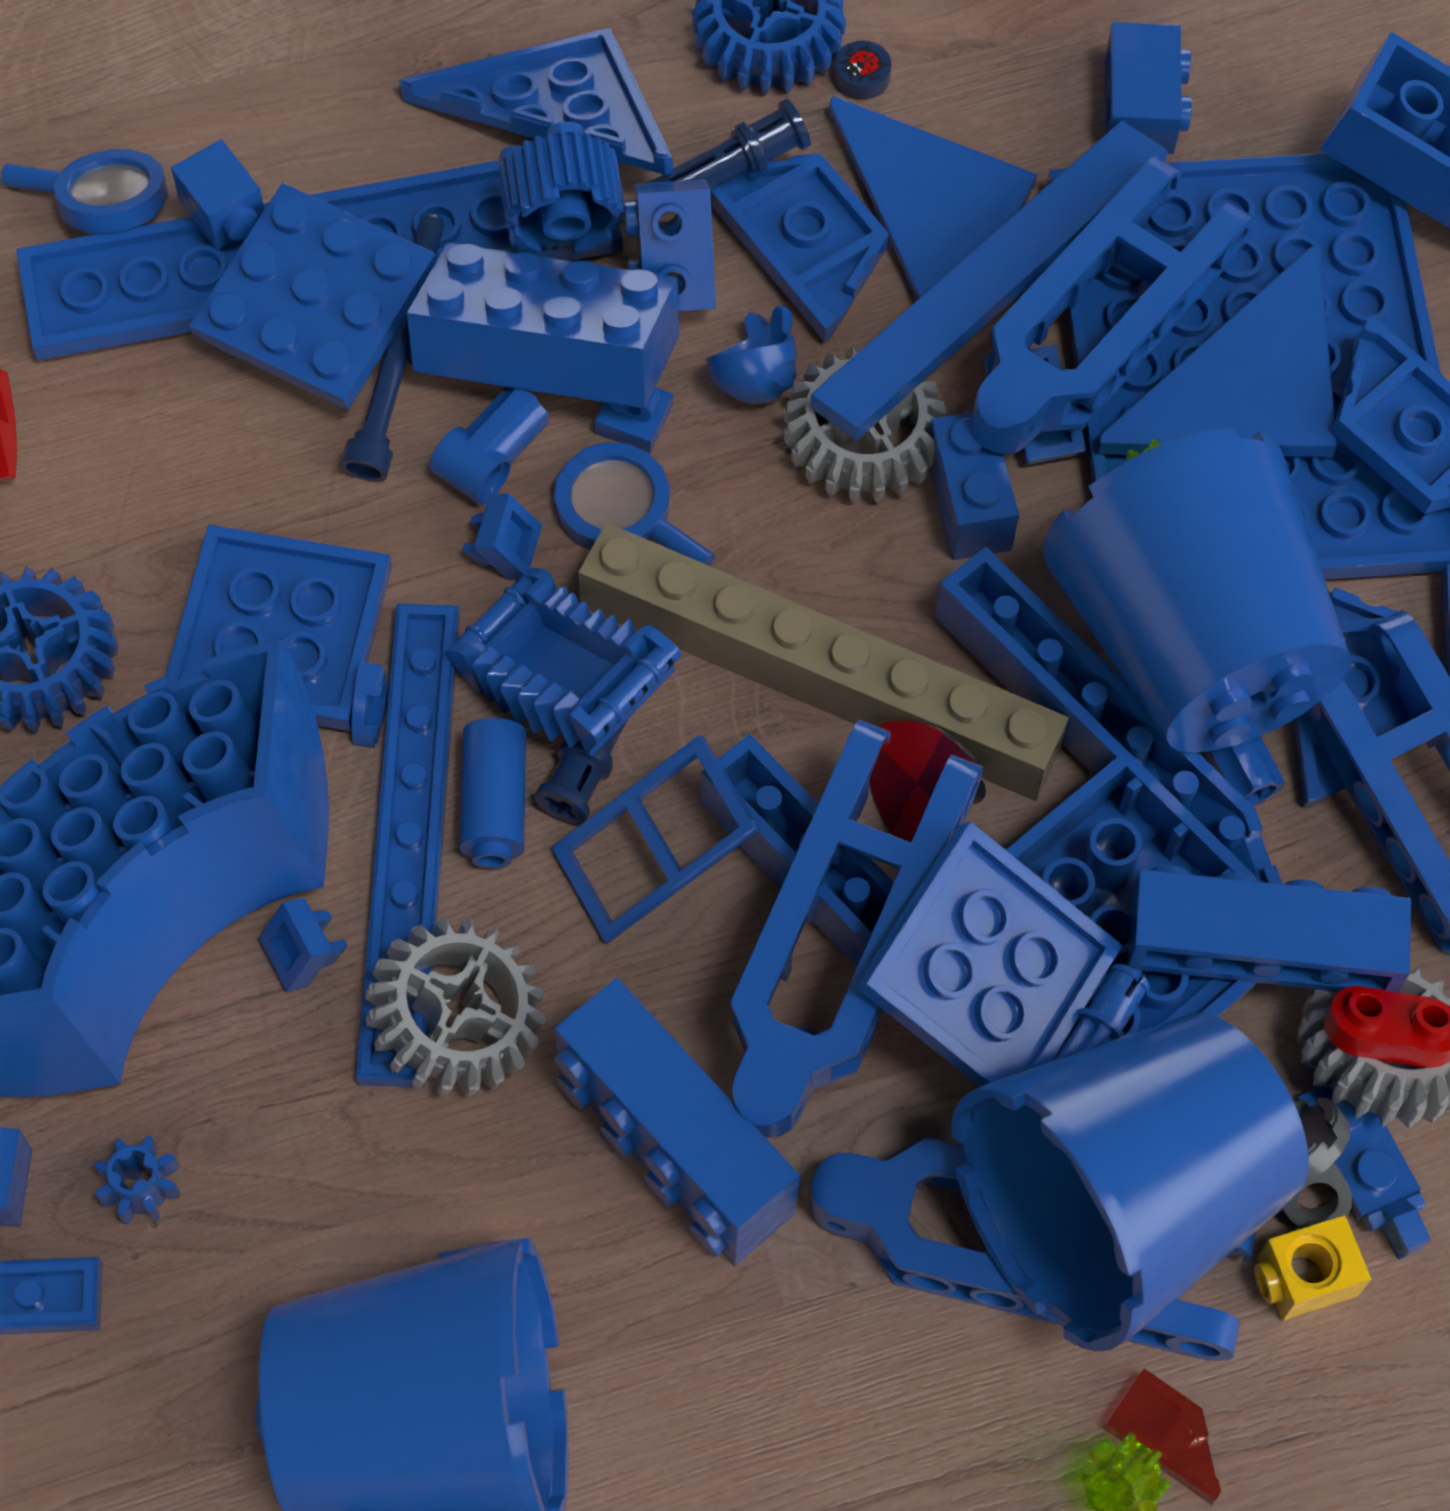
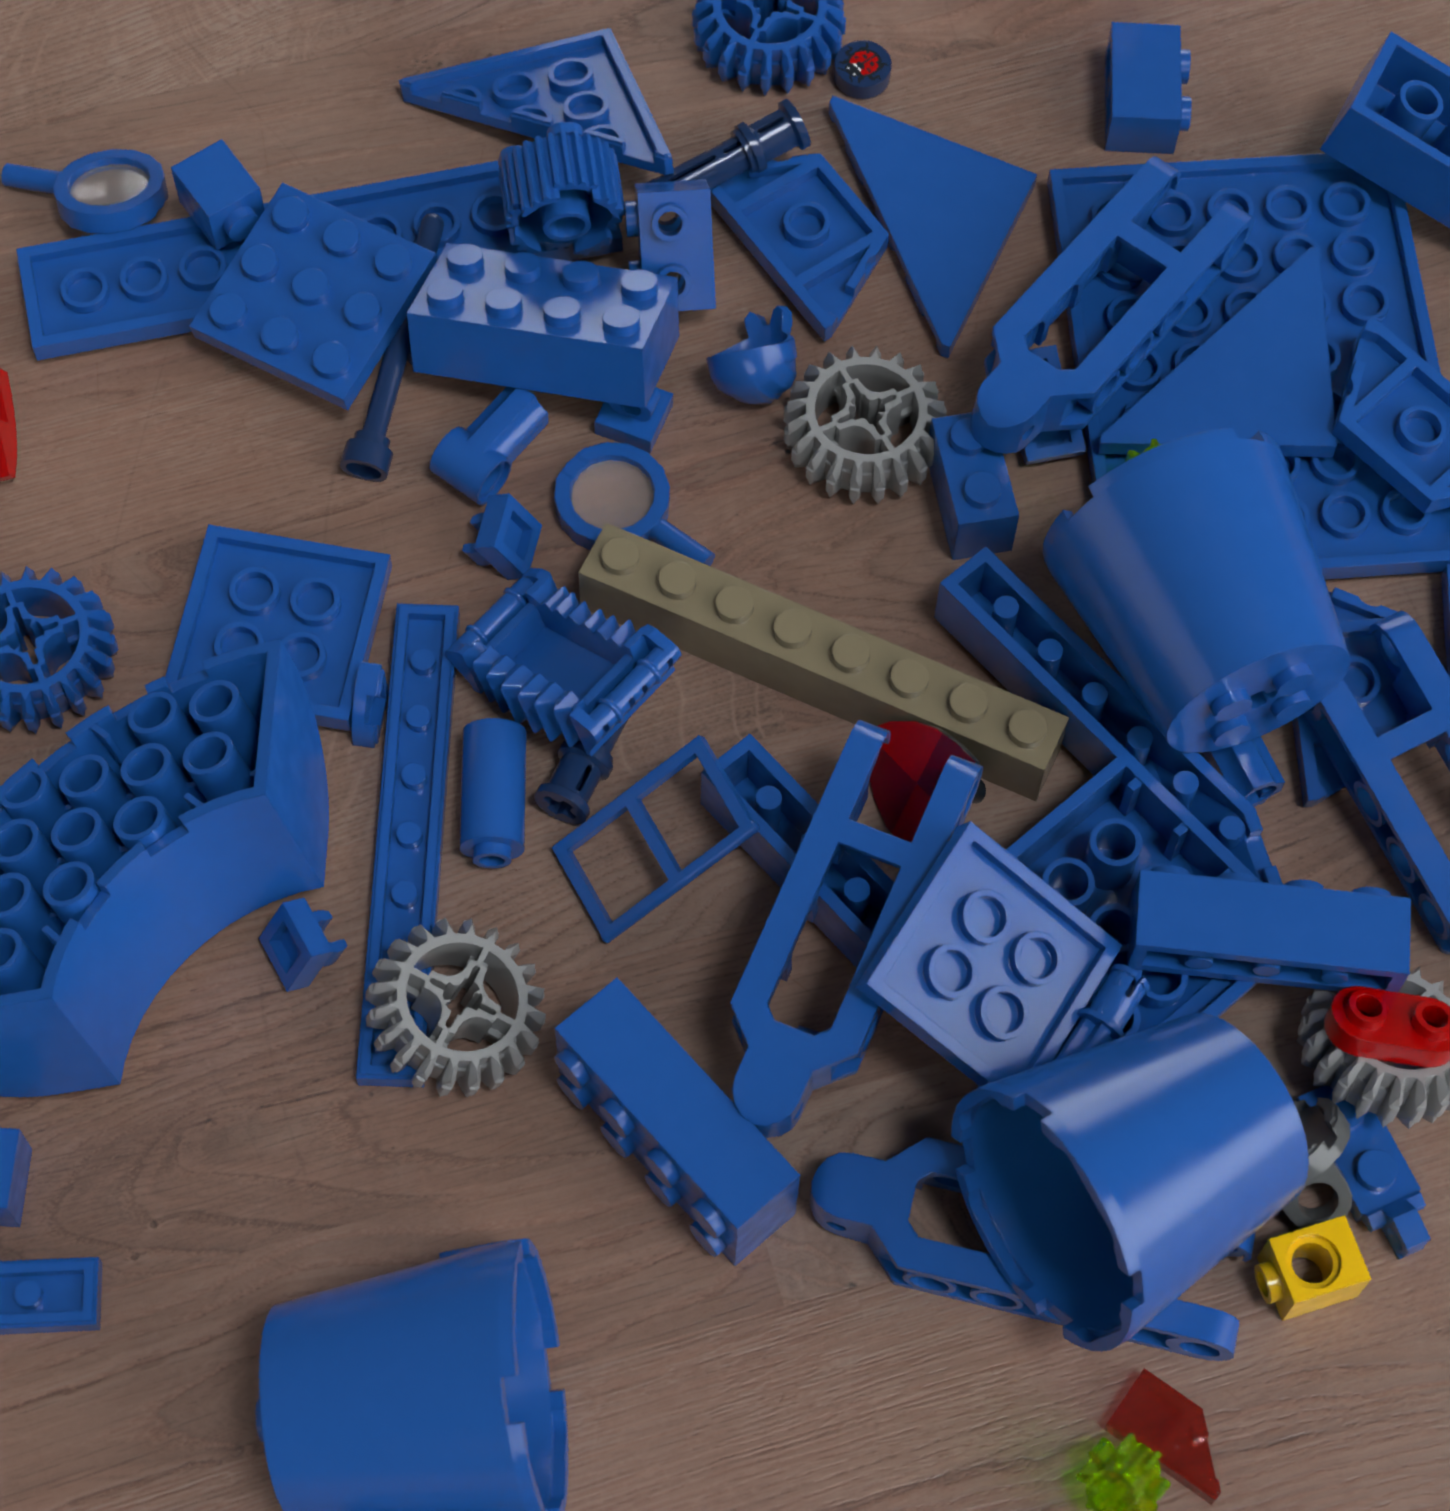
blue gear [94,1135,181,1224] -> none
blue tile [810,120,1168,441] -> none

